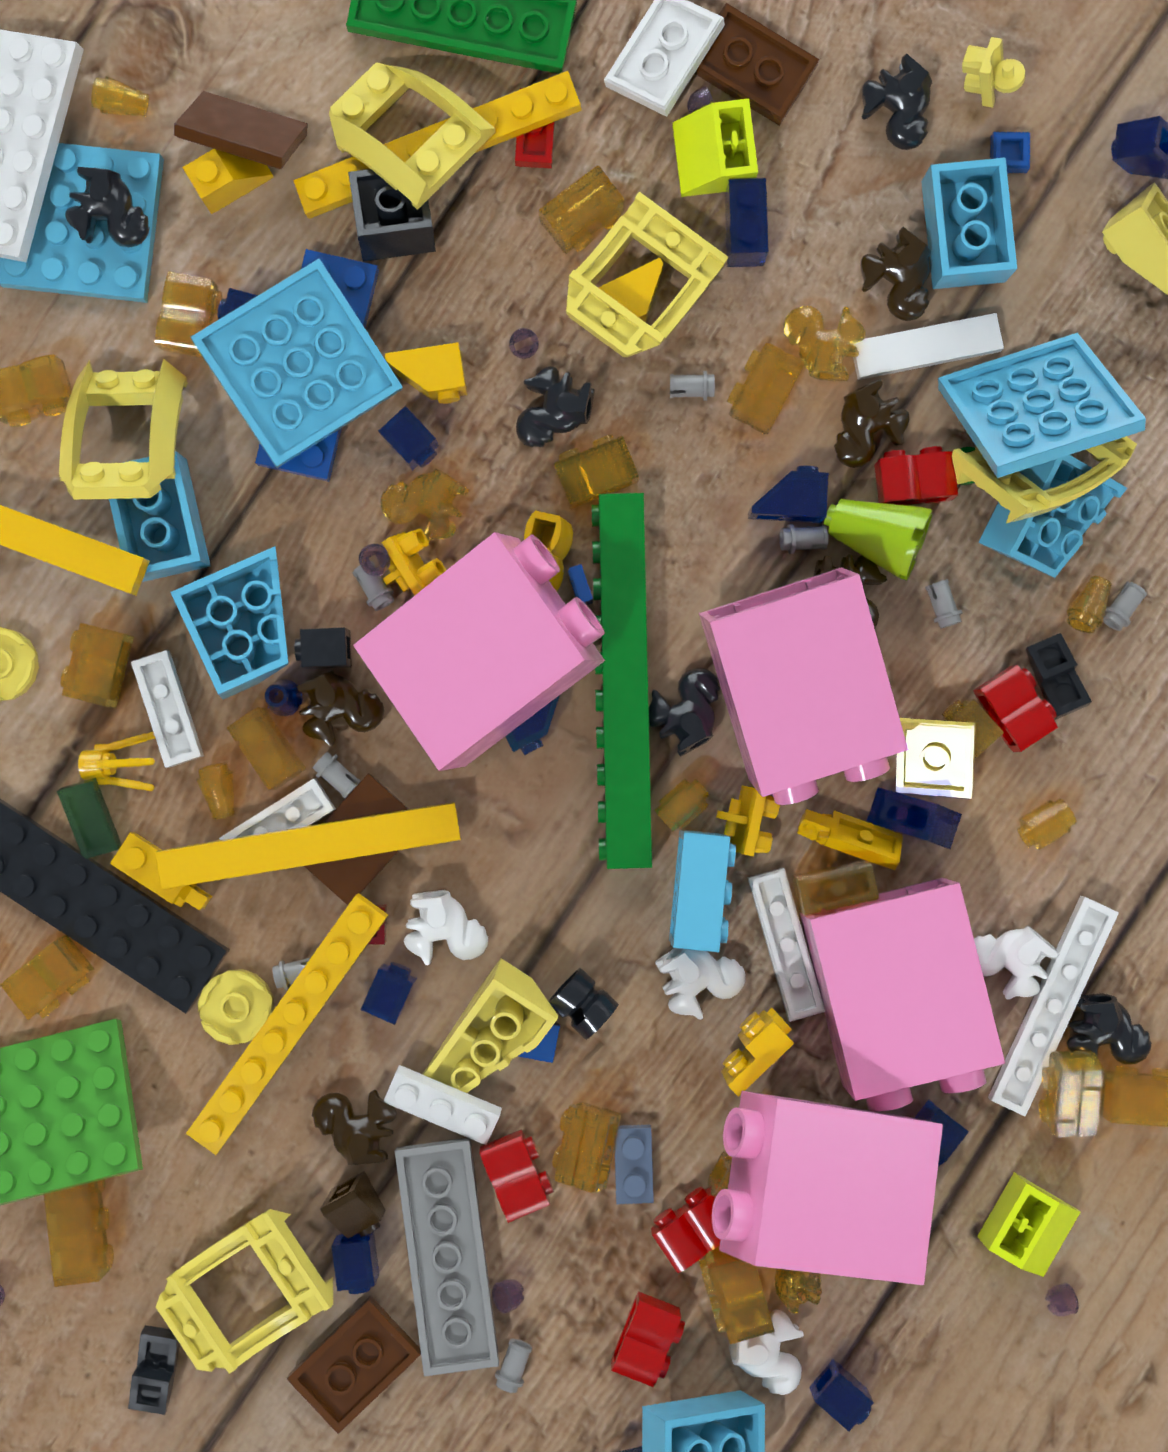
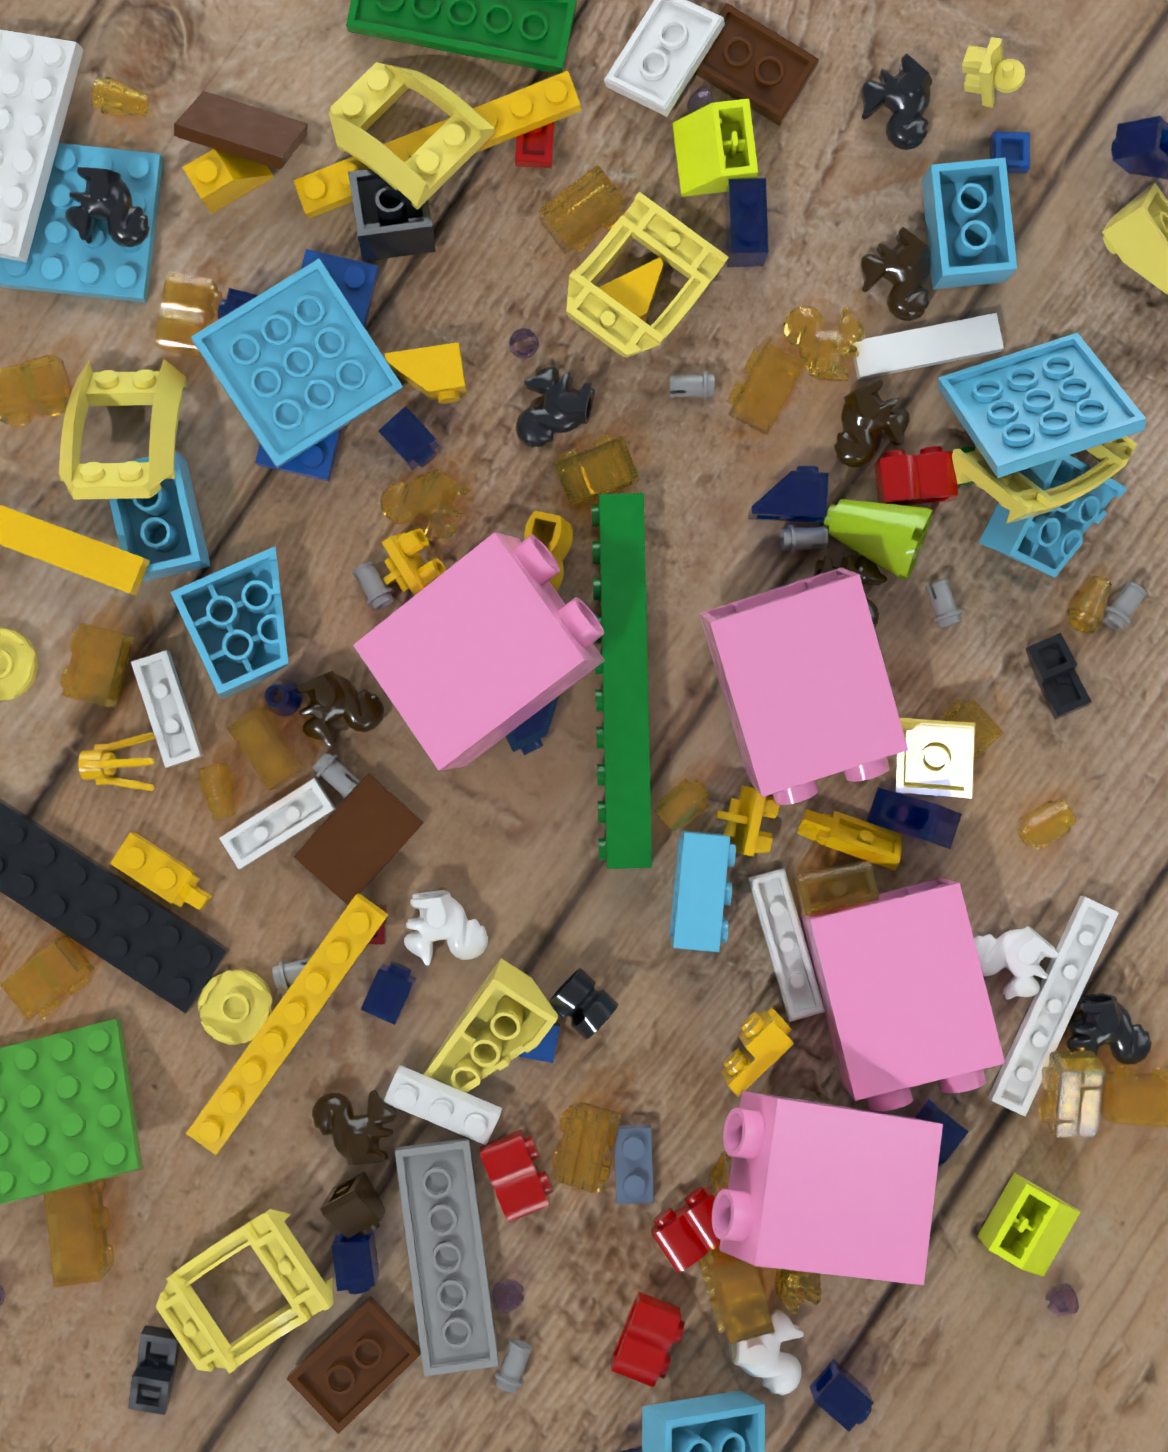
clear green tile [57,778,122,859] -> none
yellow tile [155,802,461,889] -> none
black brick [294,627,352,669] -> none
hinge [359,544,390,577] -> none
blue tile [568,564,593,605] -> none
black animal [649,668,720,757] -> none
white animal [655,948,745,1020] -> none
red brick [973,665,1058,752] -> none

